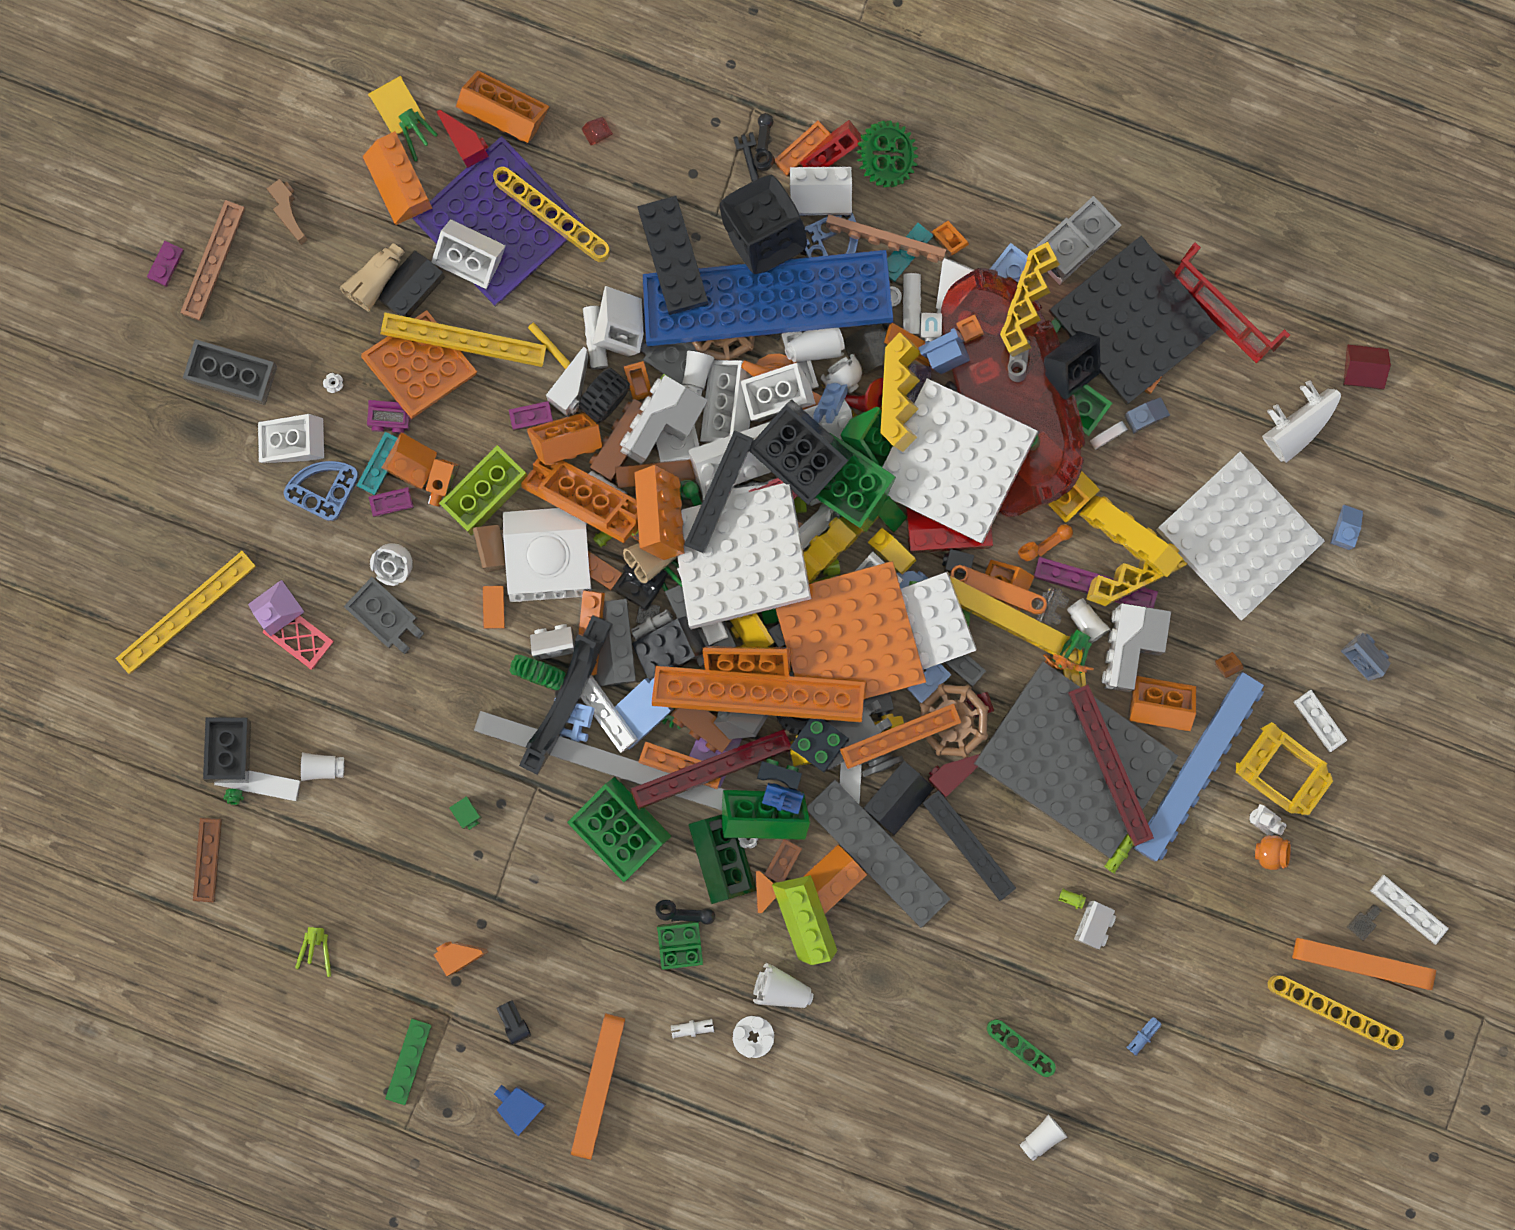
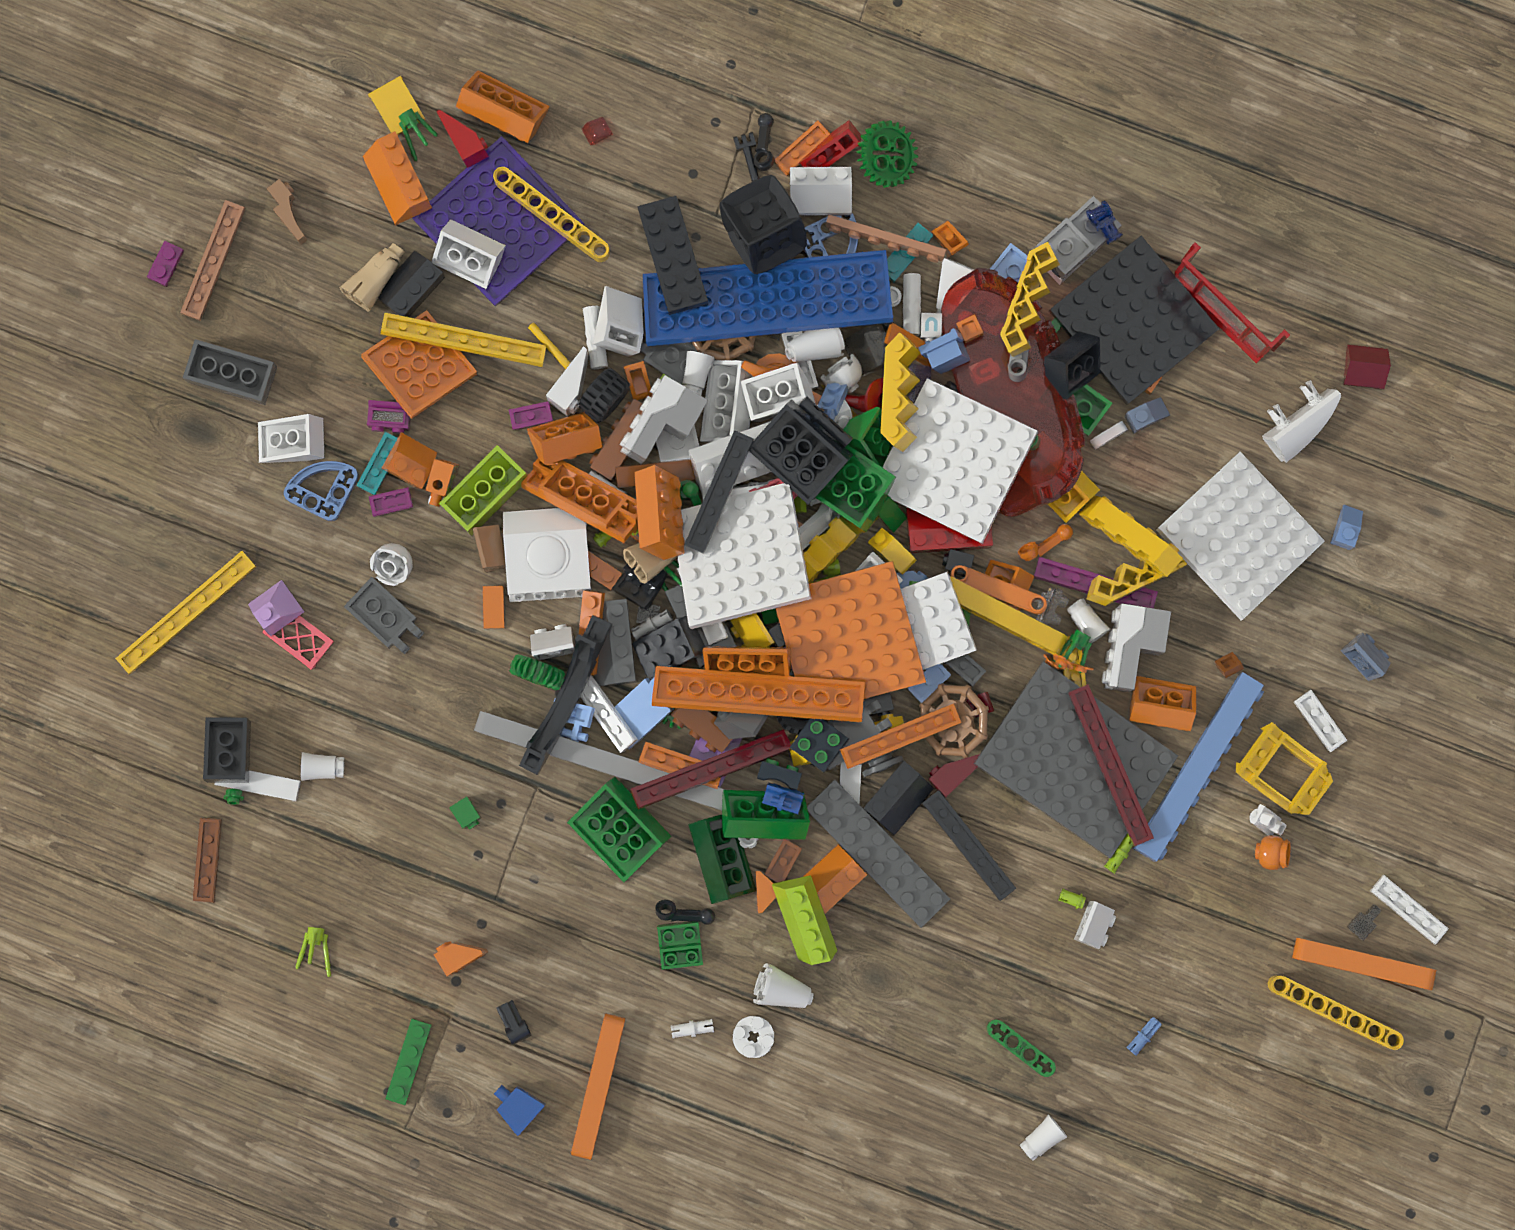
white plate [323,373,343,393] -> none
none -> black pin [798,396,853,448]
none -> clear blue connector [1086,200,1123,245]

